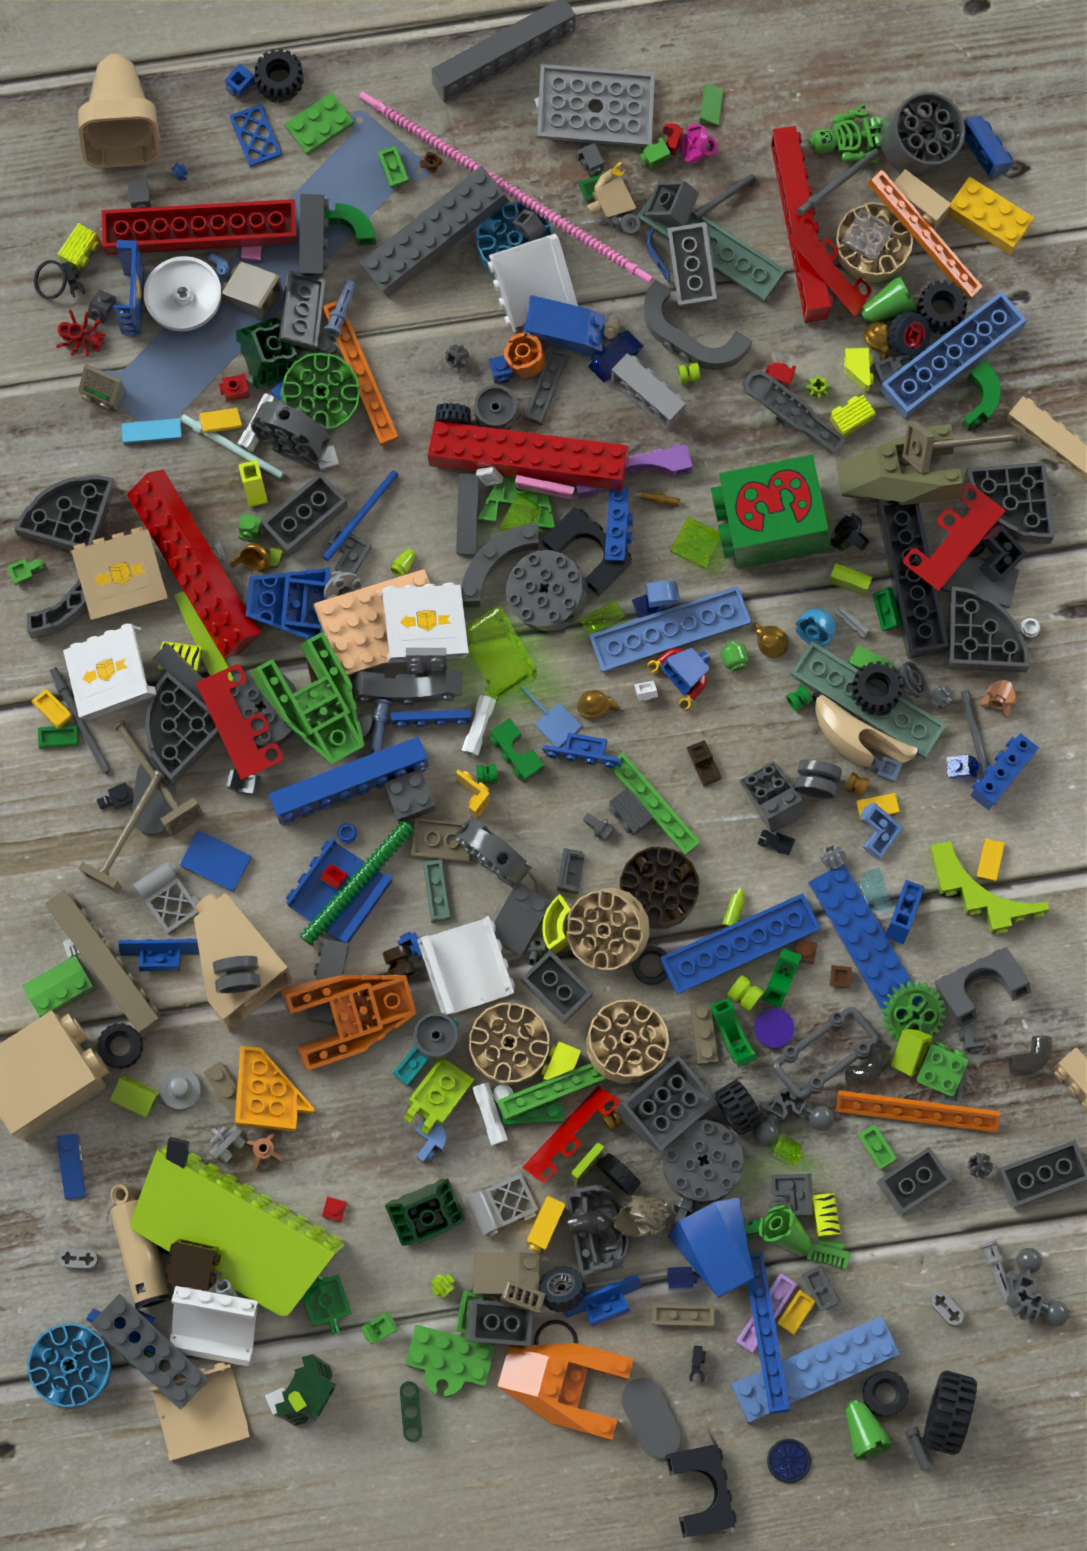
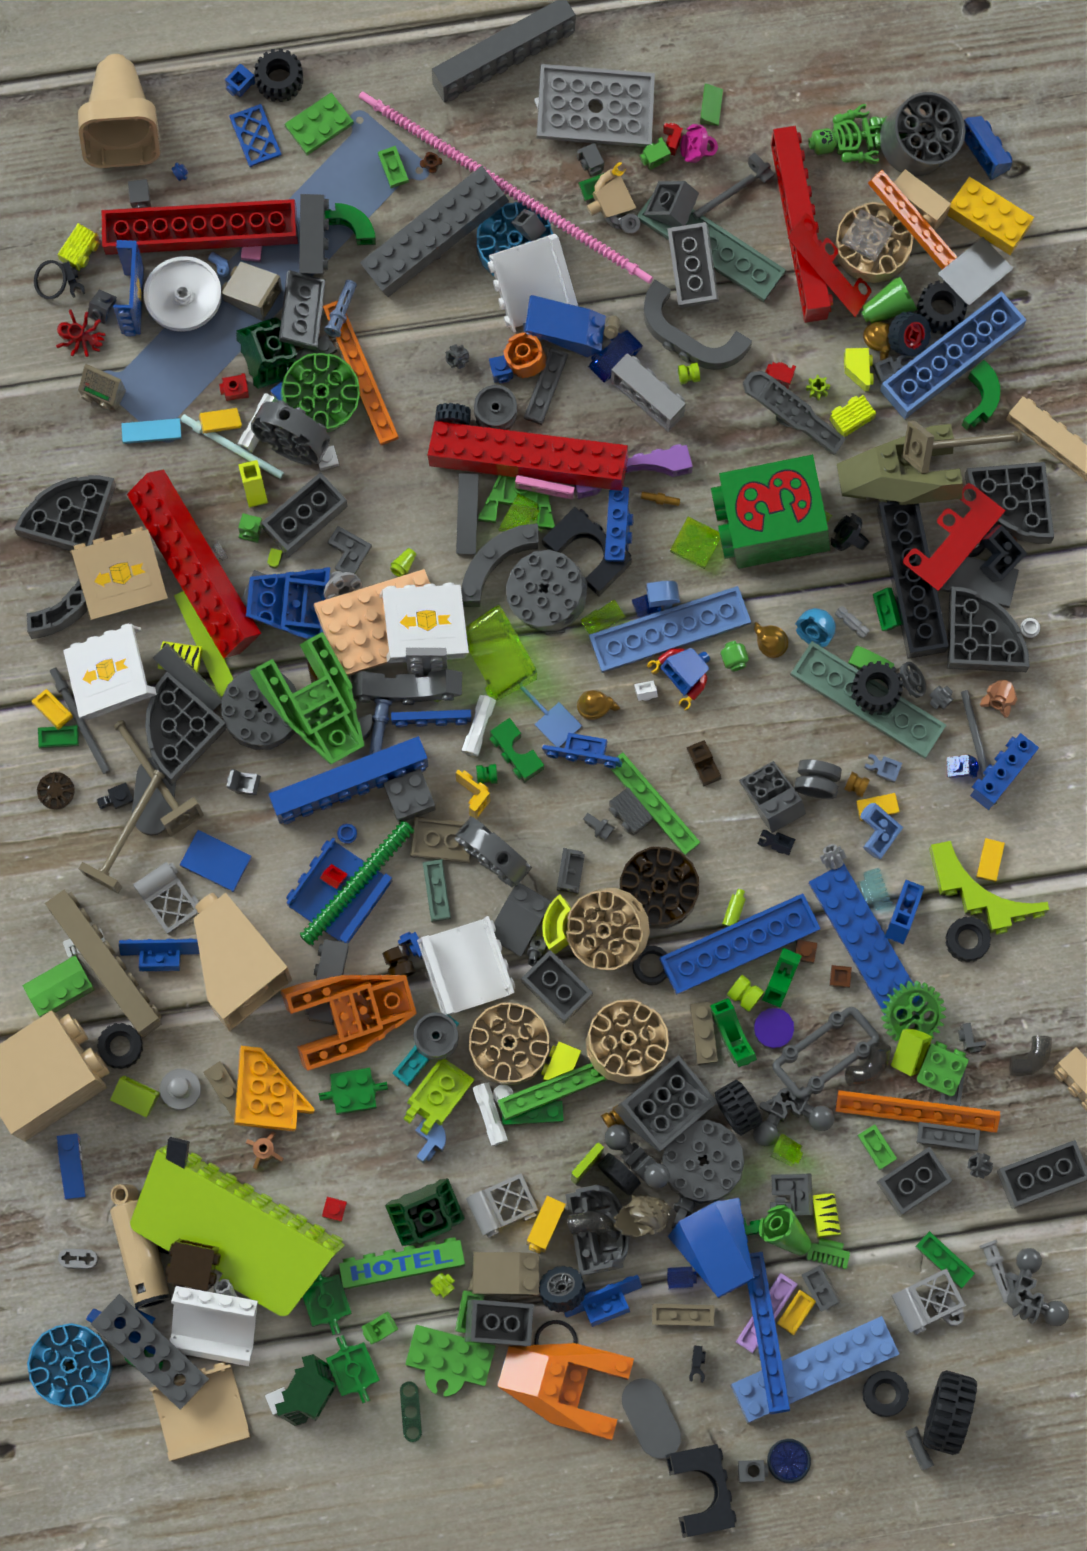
bright green plate [7,558,45,585] -> none
red piece [196,664,283,780] -> none
light grey hips [209,1125,246,1163] -> none
dark grey wheel [213,955,261,994] -> none
pearl gold hat [229,543,270,572] -> none
lime piece [288,1391,307,1413] -> none
blue piece [322,470,398,561] -> none
white tile [476,466,504,486] -> none
dark tan slope [500,1280,545,1314] -> none
red piece [522,1086,620,1183] -> none
blue piece [647,228,670,282] -> none
green wheel [786,685,813,712] -> none
dark grey bar [797,149,880,216] -> none
tan piece [812,691,919,767] -> none
lime brick [828,563,873,596] -> none
bright green cone [845,1400,894,1461] -> none
dark grey arch [935,947,1031,1028] -> none
none -> dark brown wheel [37,772,75,810]
none -> green plate [319,1068,388,1115]
none -> green plate [326,1335,380,1404]
none -> bright green brick [339,1237,465,1290]
none -> dark grey piece [604,1125,670,1189]
none -> dark grey brick [738,1460,768,1483]
none -> dark grey piece [748,153,775,183]
none -> light grey piece [891,1268,965,1335]
none -> green plate [915,1231,975,1289]
none -> dark grey plate [916,1122,980,1151]
none -> sticker [938,237,1013,306]
none -> black tyre [945,916,991,963]

